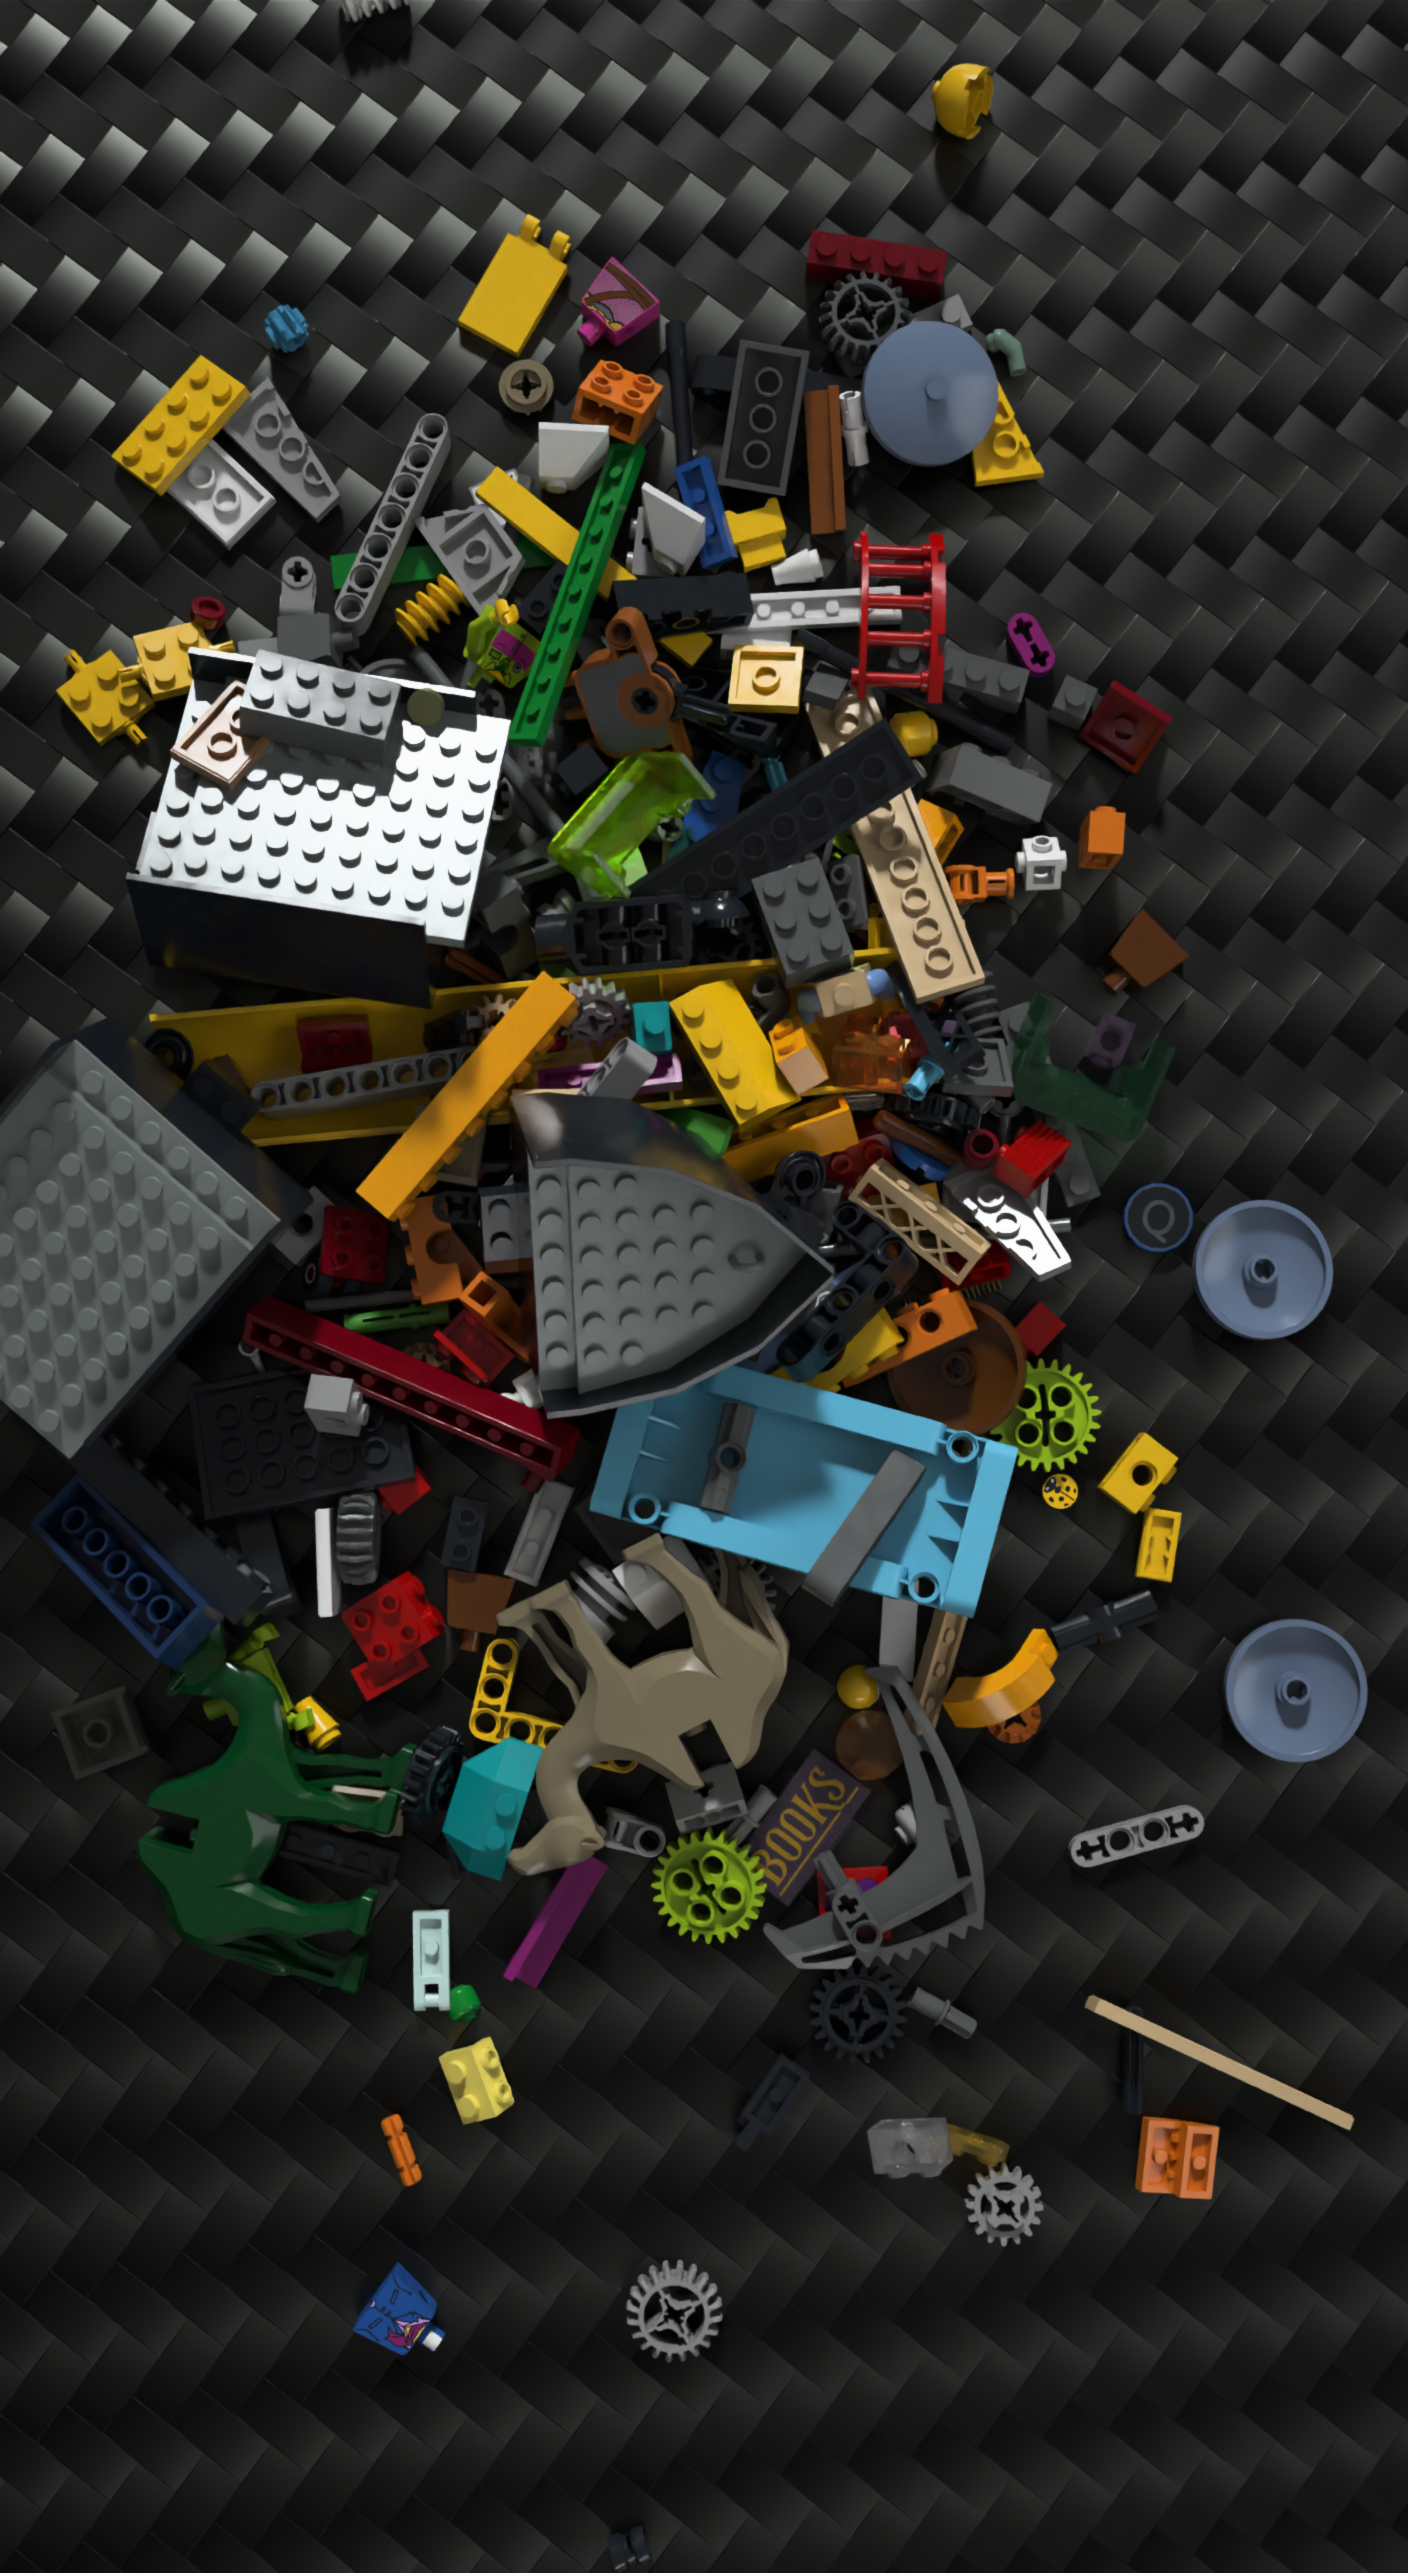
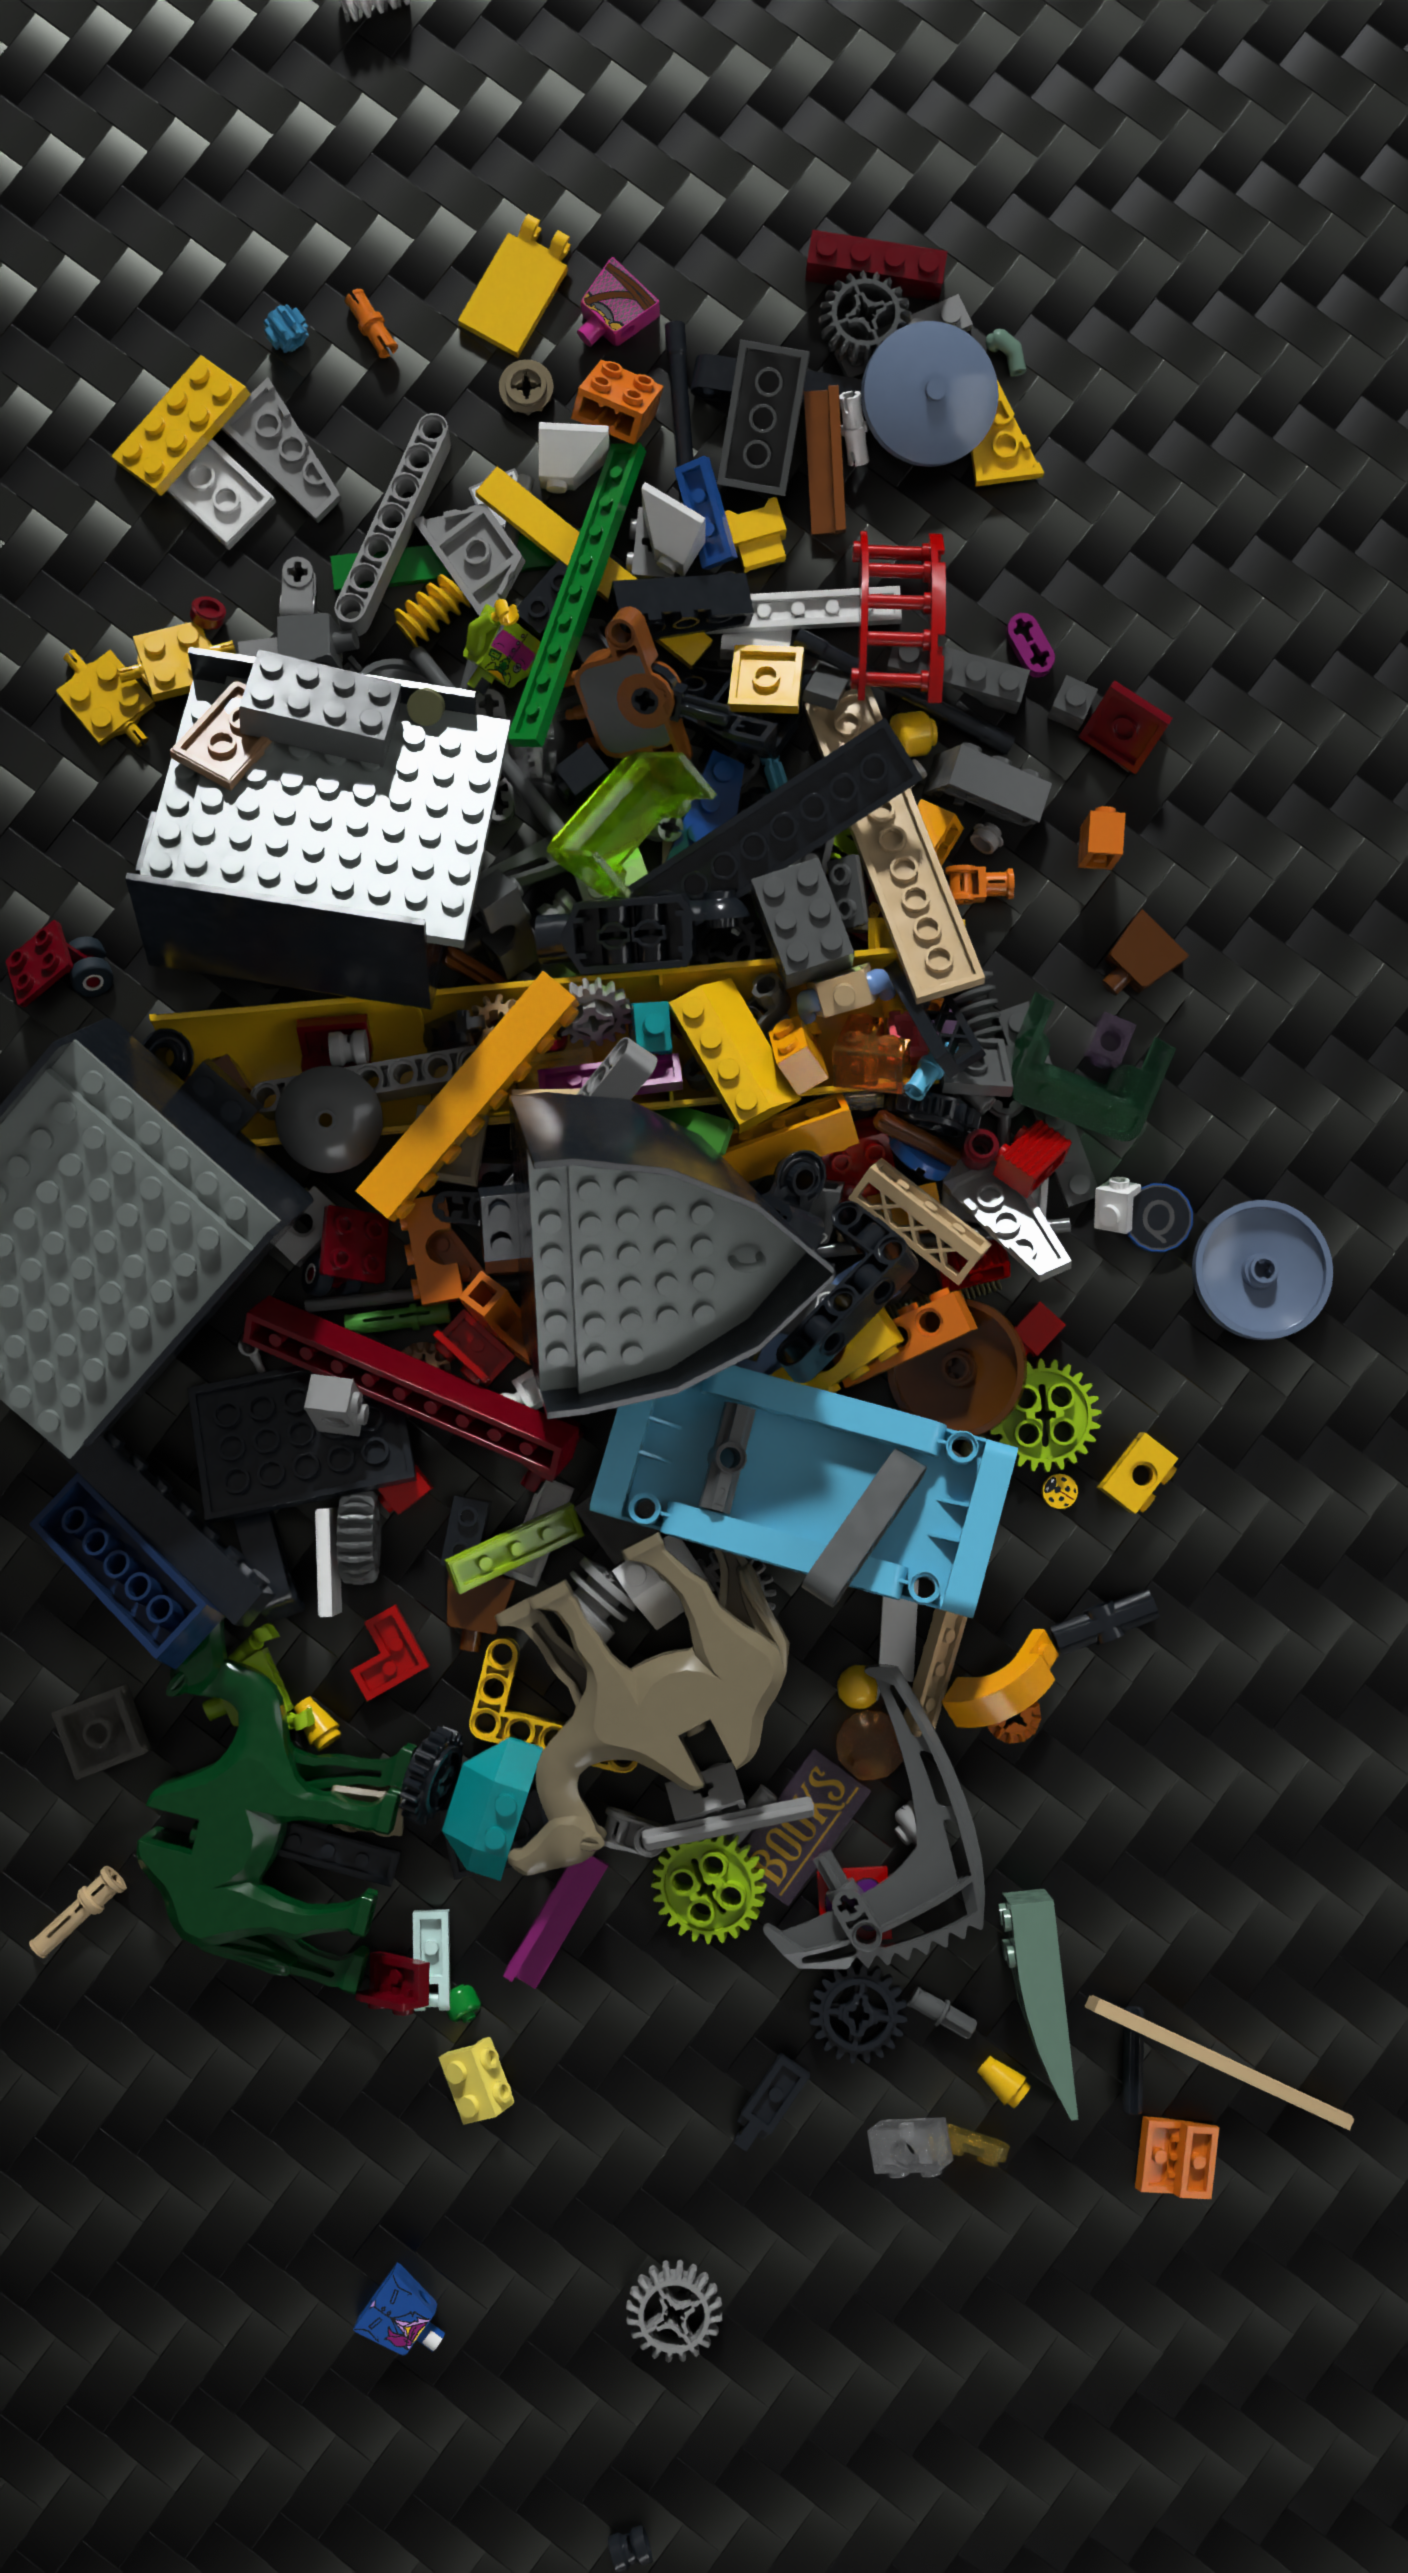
red bracket [342,1571,446,1671] -> none
orange axle [381,2114,422,2186] -> none
white cone [771,548,824,586] -> none
yellow cylinder [931,63,994,139] -> none
light grey gear [964,2163,1044,2246] -> none
white brick [1015,835,1067,891] -> none
light grey beam [1068,1805,1204,1867] -> none
yellow plate [1135,1507,1182,1582] -> none
sand blue dish [1223,1619,1368,1762] -> none
none -> dark red plate [6,920,114,1008]
none -> tan pin [29,1866,127,1958]
none -> dark grey dish [275,1066,383,1173]
none -> light grey wheel [328,1029,369,1067]
none -> orange pin [344,289,398,358]
none -> dark red bracket [355,1951,430,2016]
none -> lime tile [444,1502,585,1594]
none -> light grey axle [642,1796,815,1851]
none -> light grey plate [970,822,1003,854]
none -> yellow cone [977,2056,1031,2108]
none -> sand green slope [998,1889,1078,2121]
none -> white bracket [1094,1177,1141,1234]

